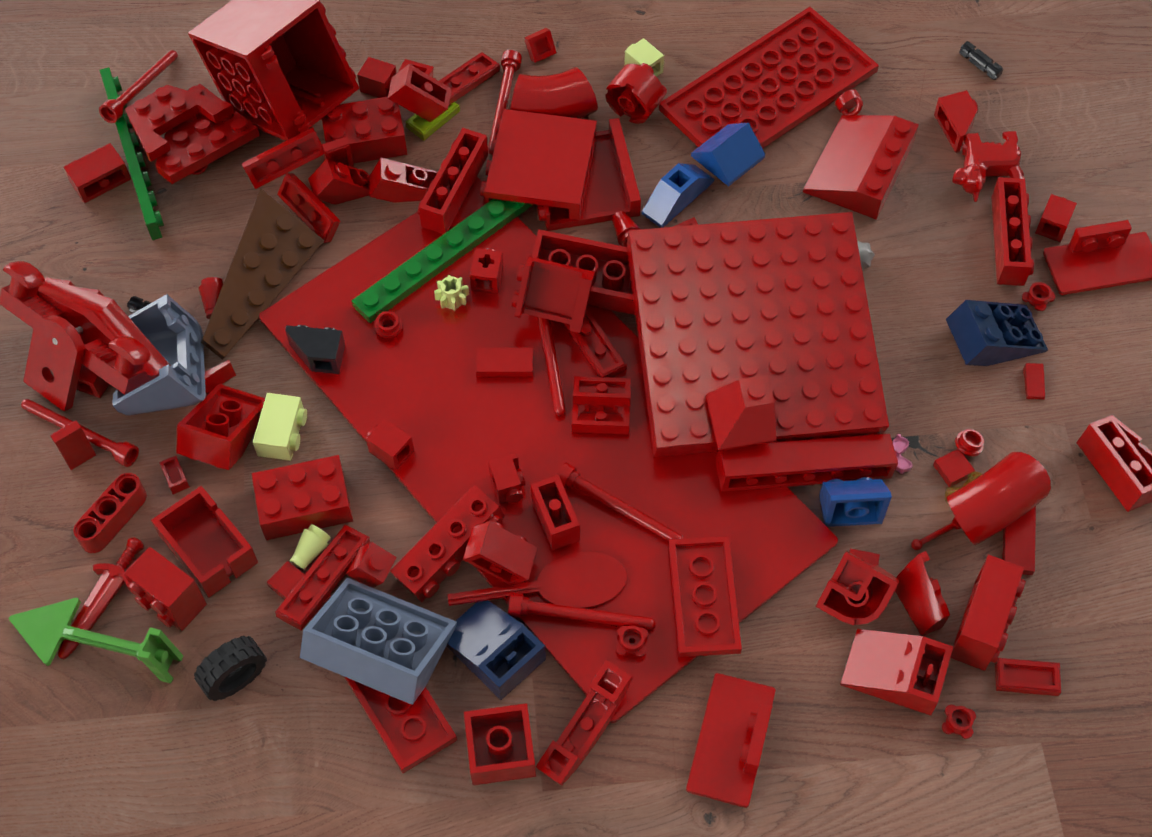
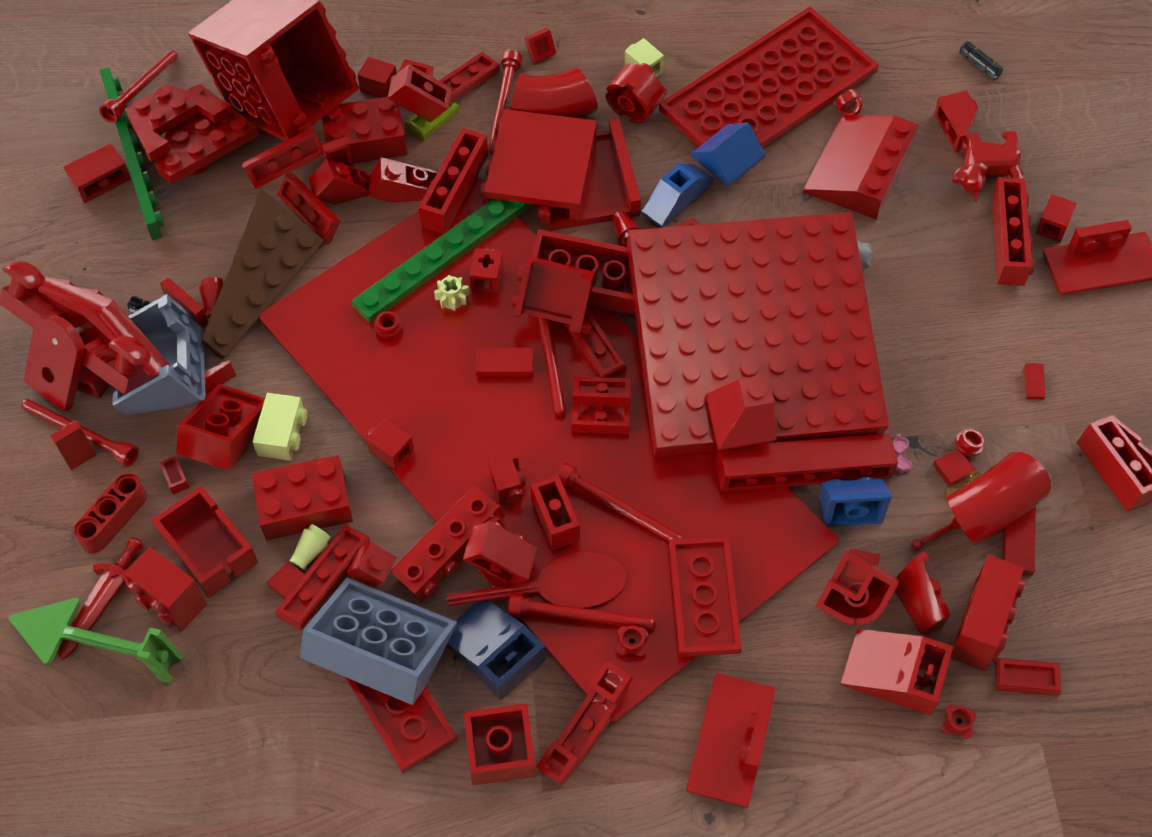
black tyre [194,636,267,701] -> none
black slope [285,325,345,374] -> none
dark blue slope [946,300,1048,366] -> none
red plate [1022,282,1056,311] -> none
none -> red tile [160,278,208,329]

